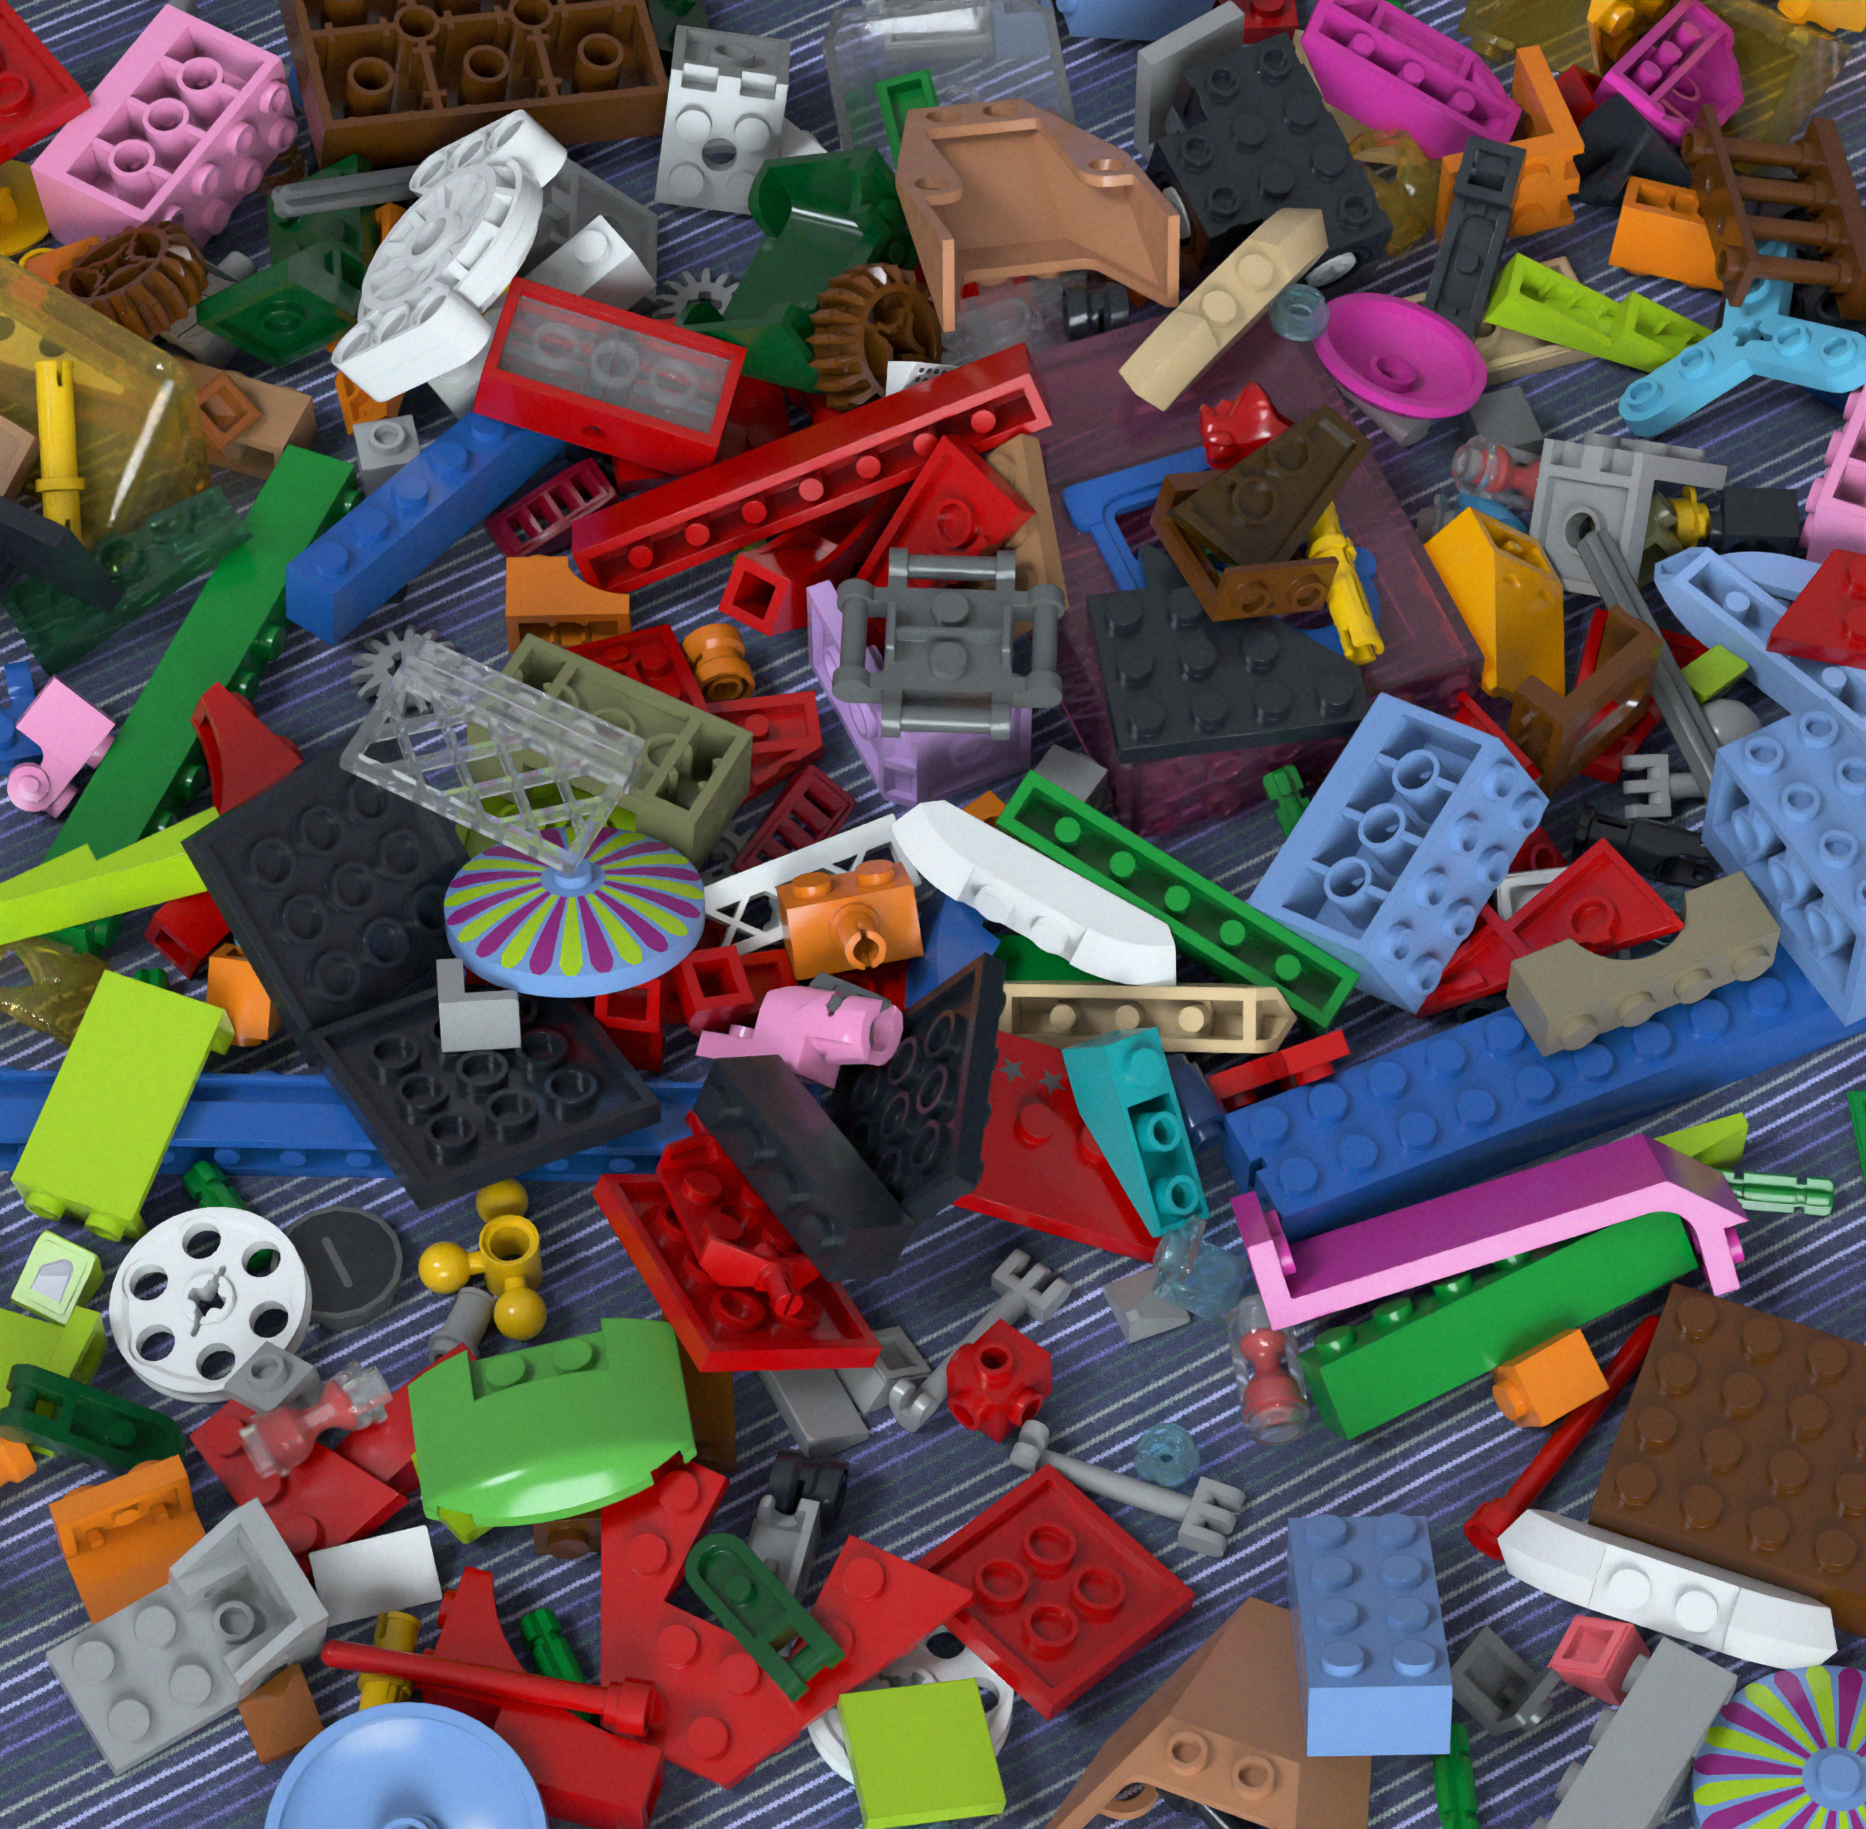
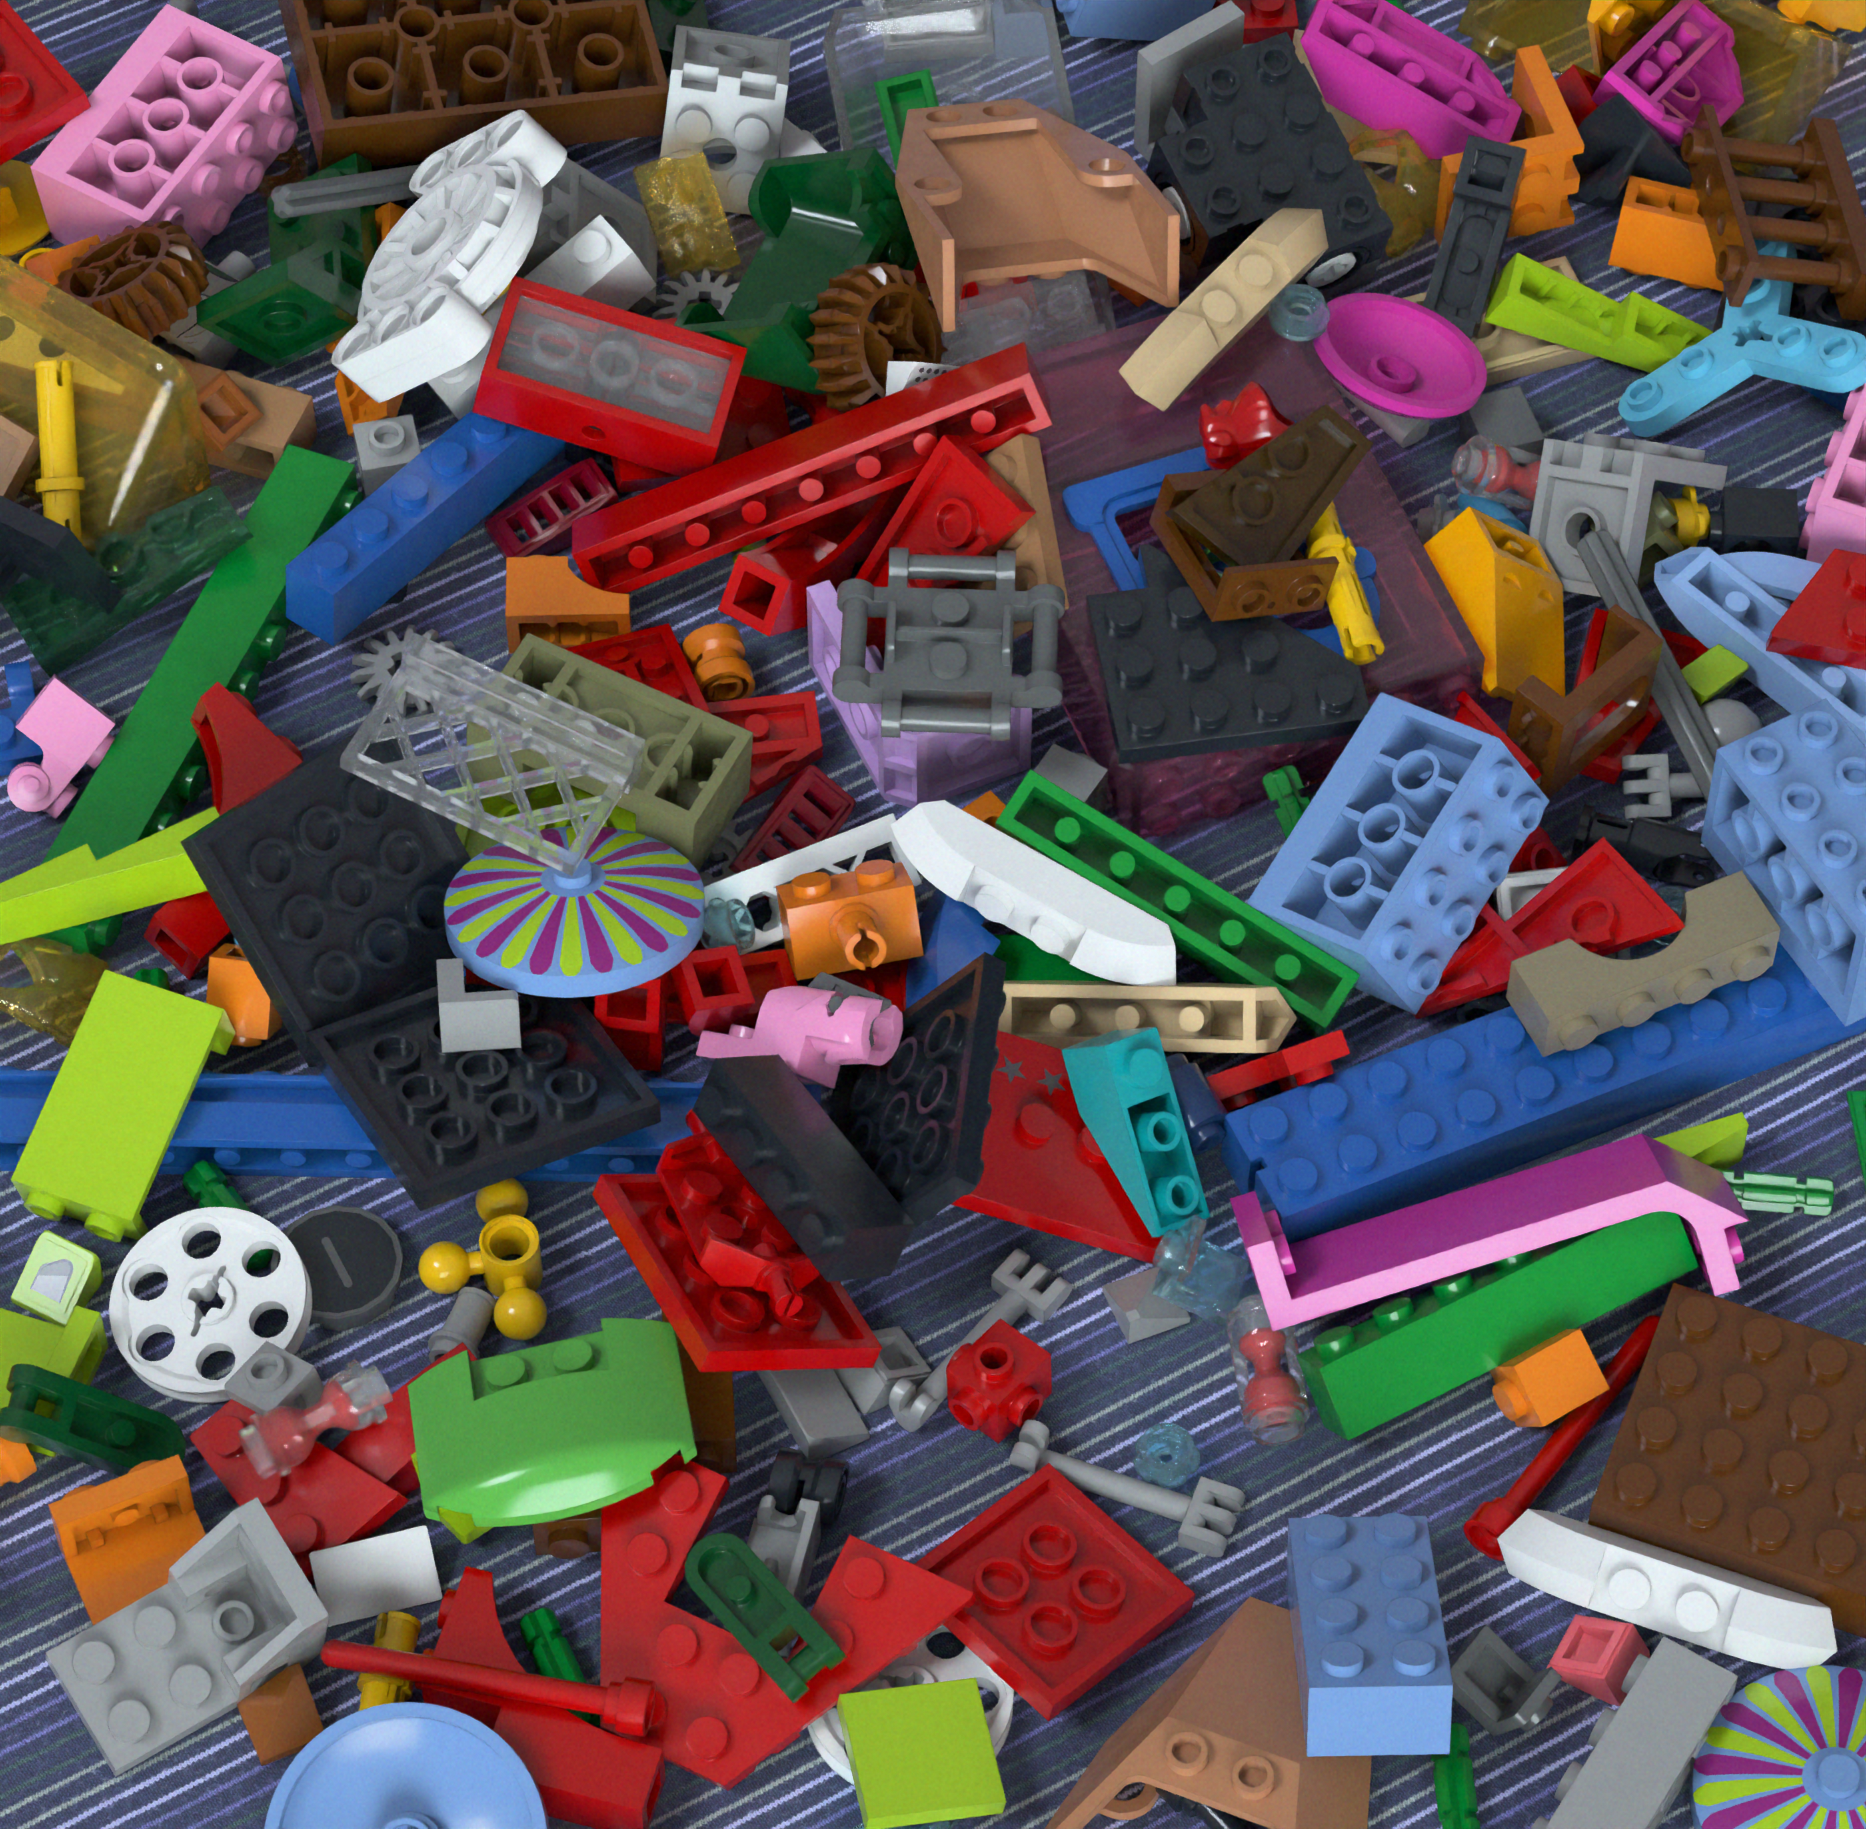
black wheel [1062,281,1130,344] -> none
none -> clear yellow bracket [632,148,741,279]
none -> clear light blue plate [700,897,755,955]

